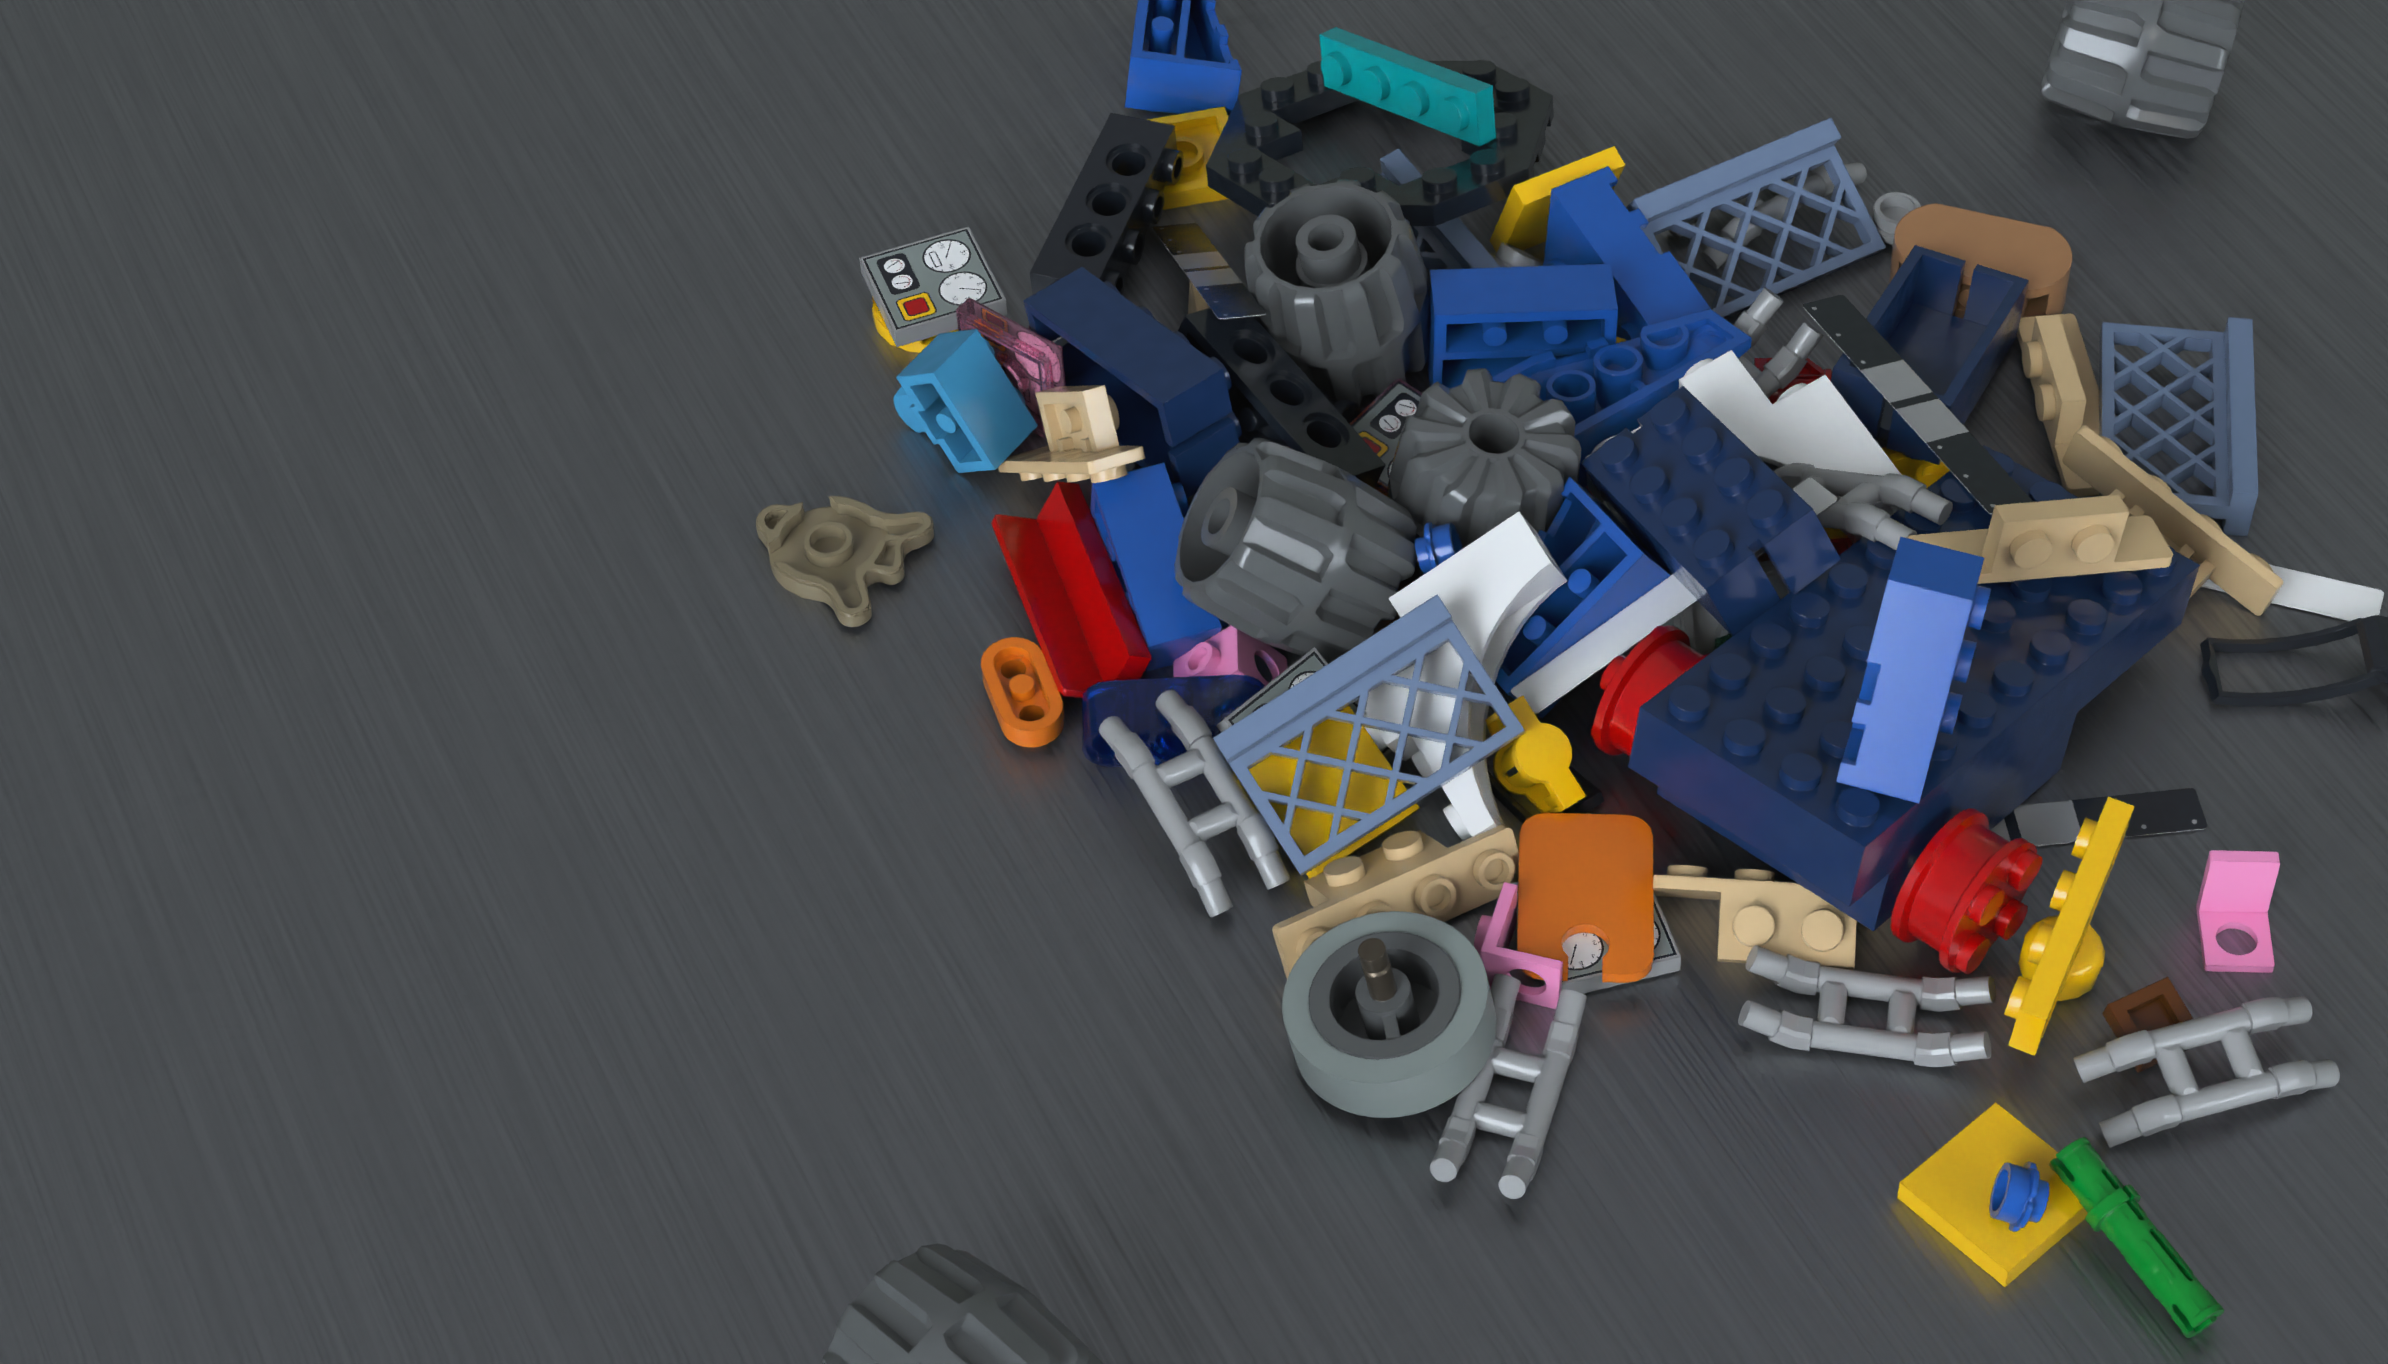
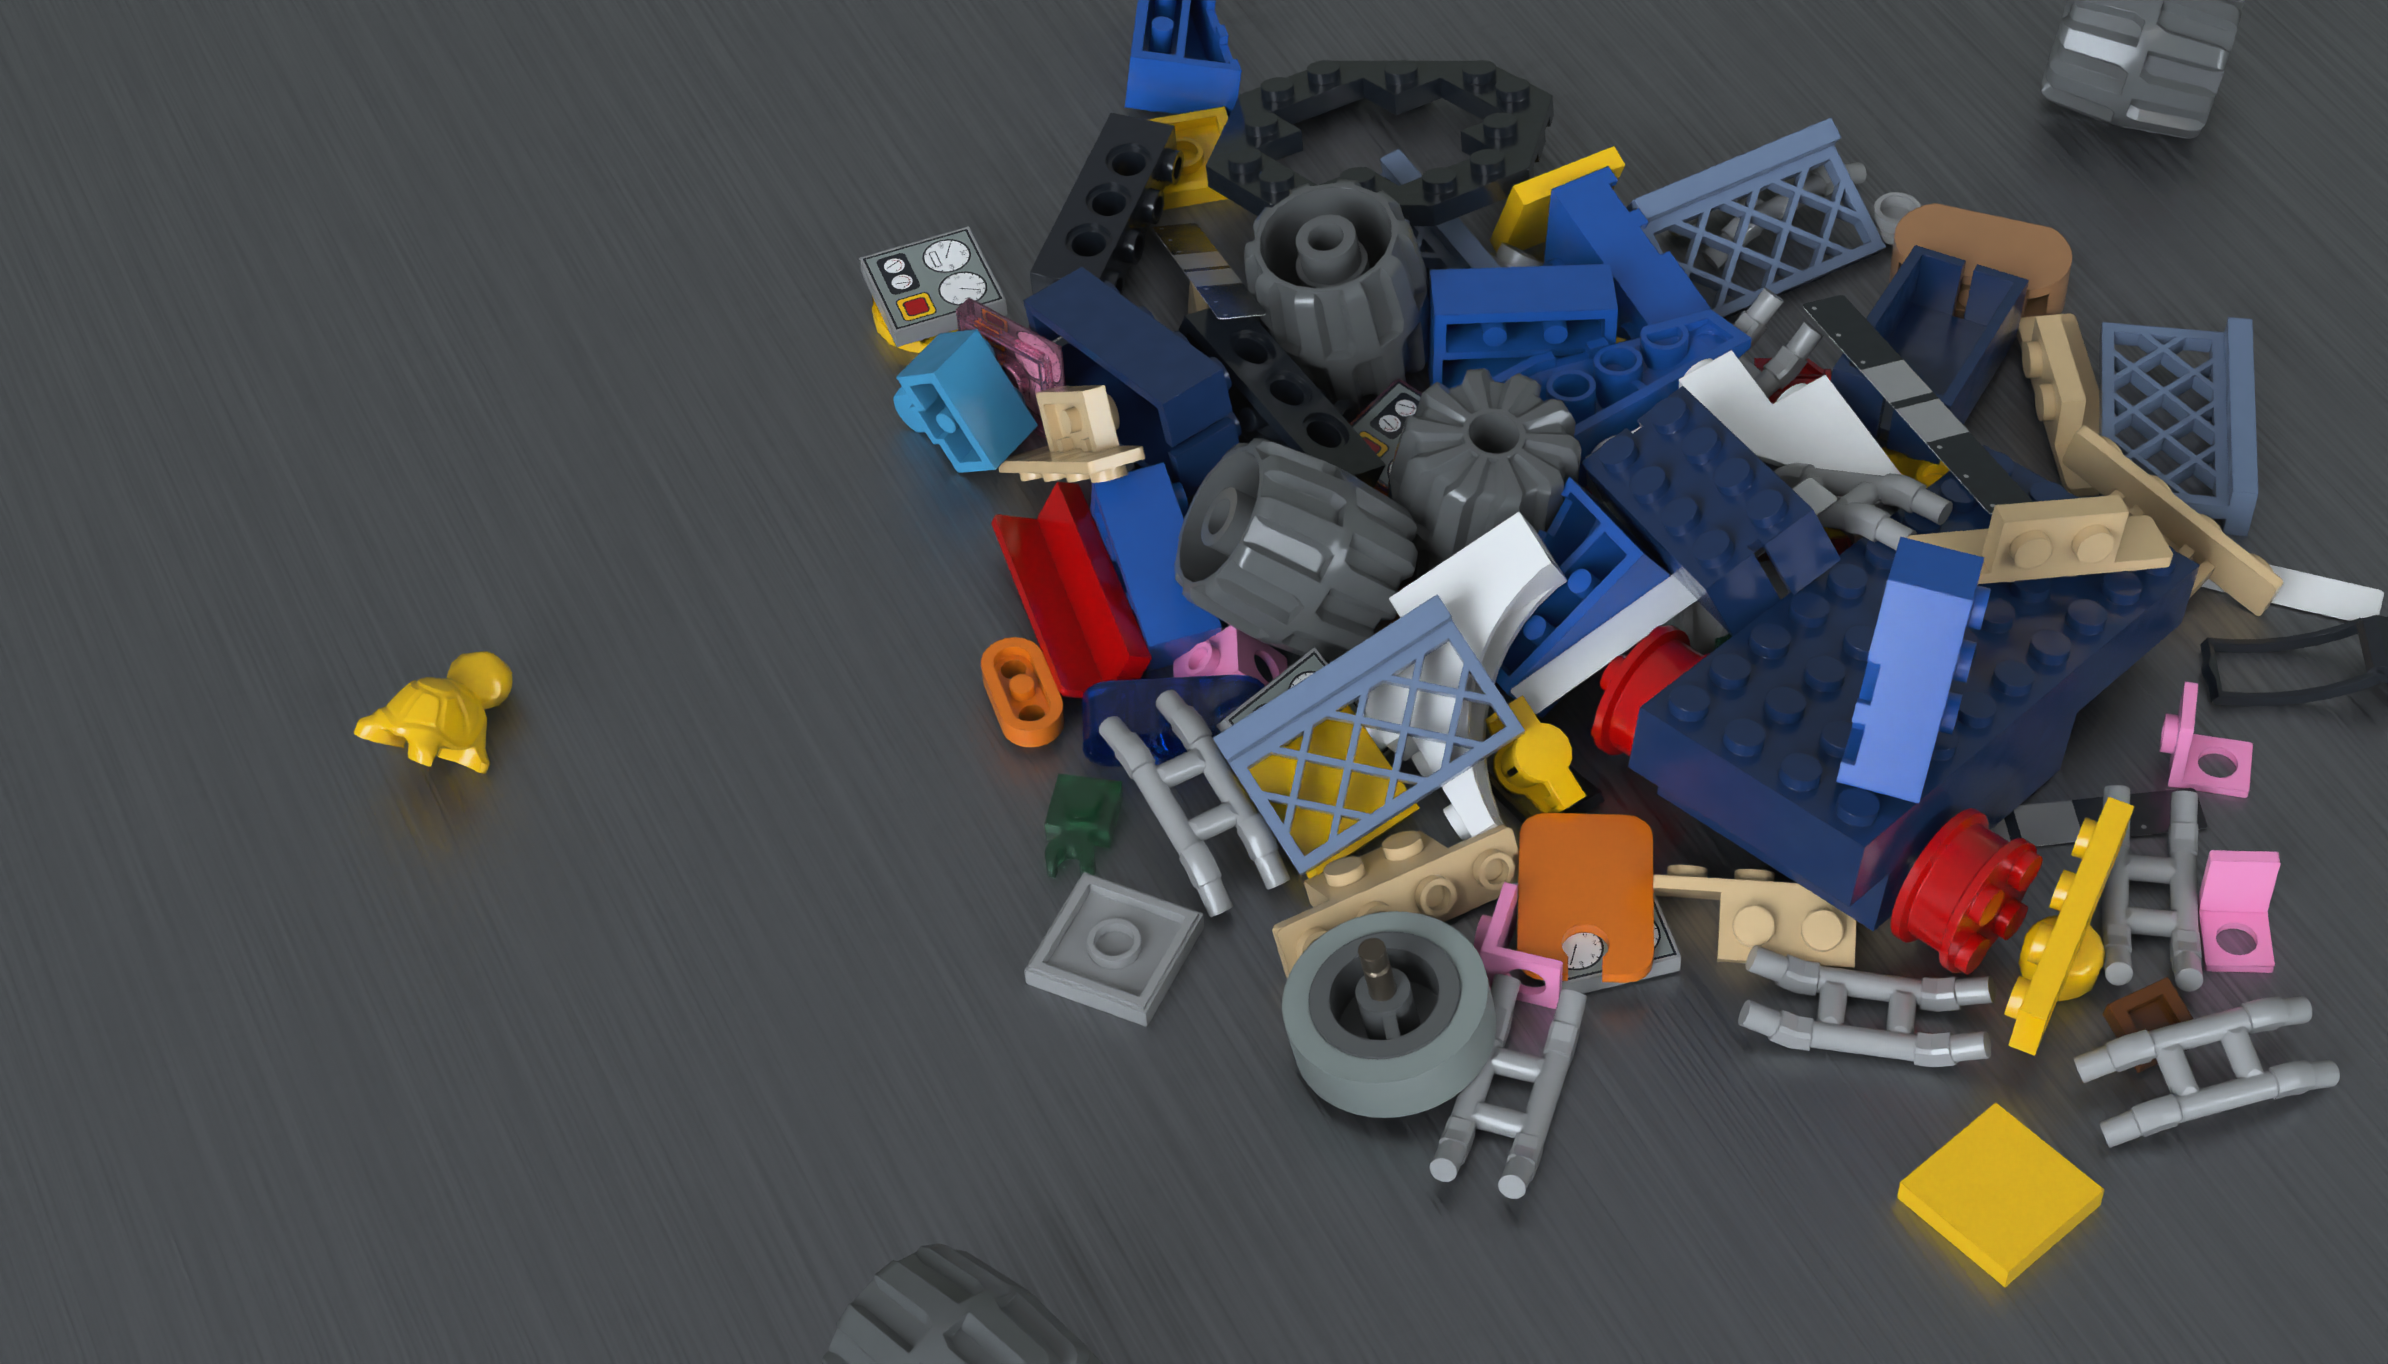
dark tan tile [756,496,935,627] -> none
teal plate [1319,27,1496,147] -> none
blue plate [1415,522,1463,574] -> none
blue plate [1989,1161,2049,1232] -> none
green pin [2049,1137,2225,1338] -> none
none -> yellow animal [354,651,512,774]
none -> light grey tile [1024,872,1204,1027]
none -> clear green plate [1044,773,1123,878]
none -> light grey piece [2101,785,2203,992]
none -> bright pink bracket [2159,682,2253,798]

